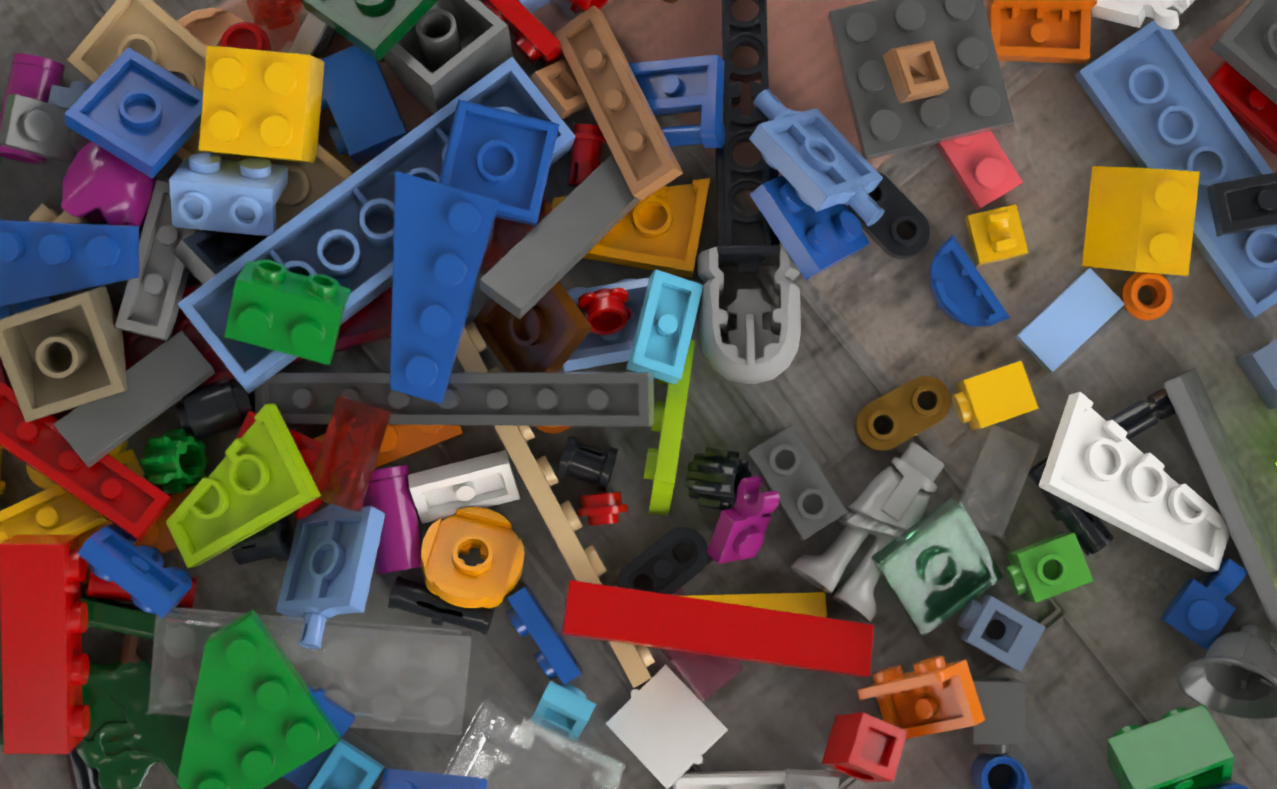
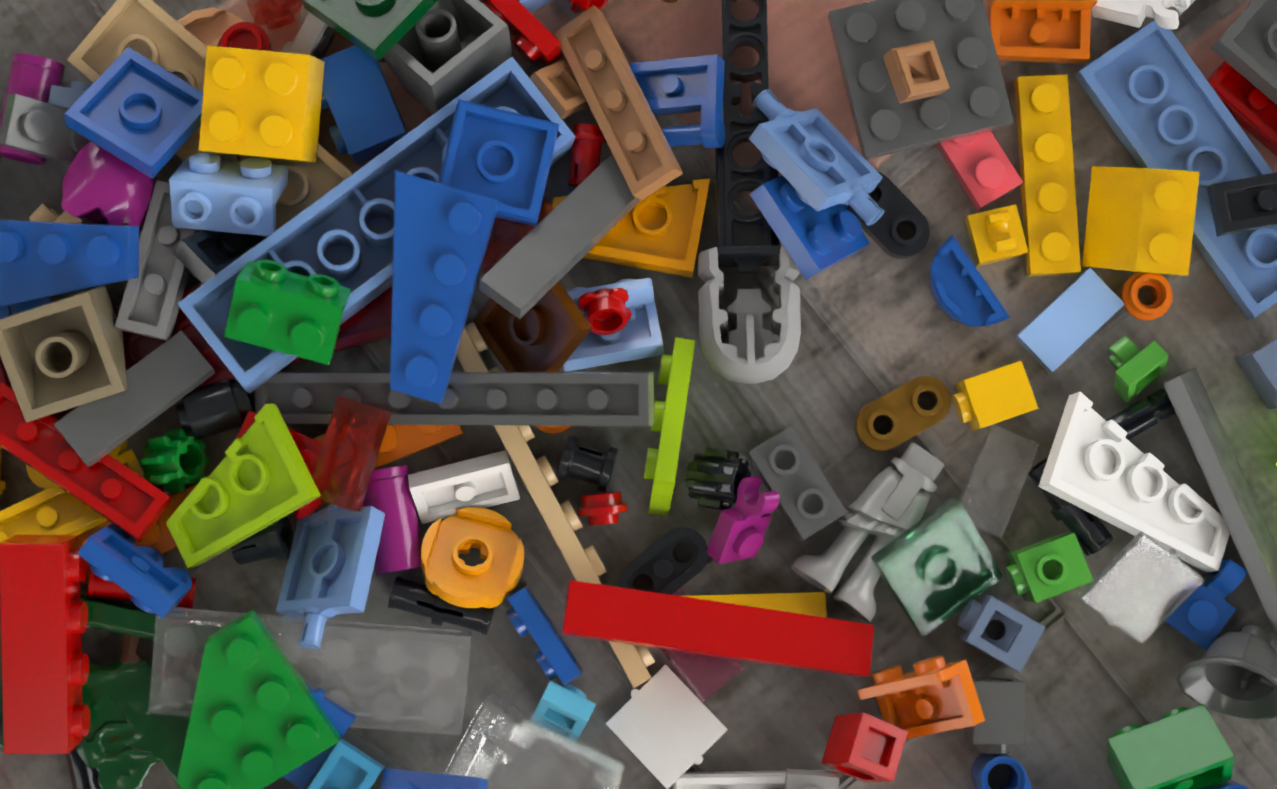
medium azure plate [627,269,703,384] -> none
none -> yellow plate [1014,74,1081,277]
none -> clear piece [1079,531,1205,643]
none -> bright green tile [1108,336,1169,403]

